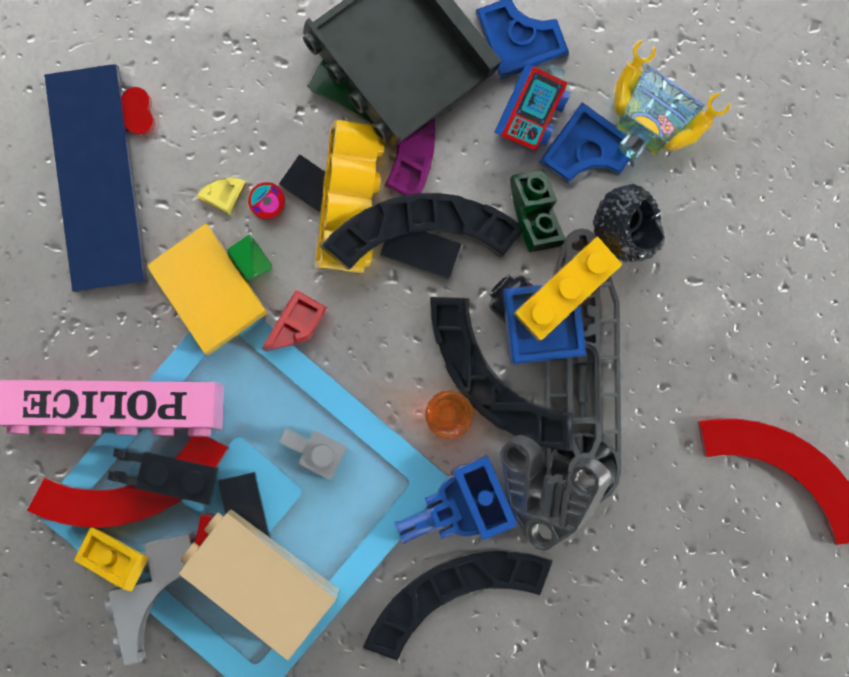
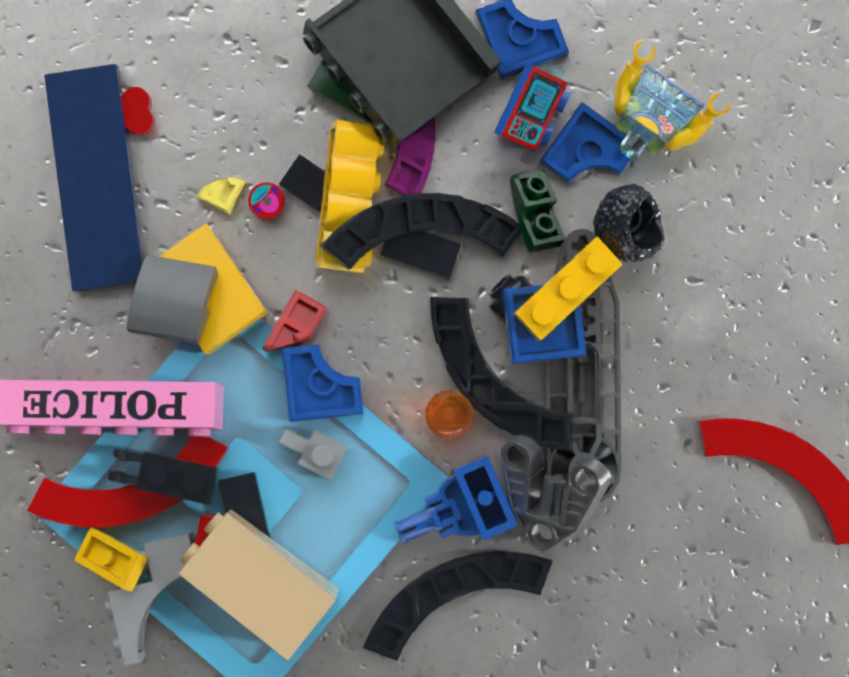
green slope [227,235,272,282] -> none
none -> dark grey slope [127,255,218,344]
none -> blue tile [282,344,364,422]

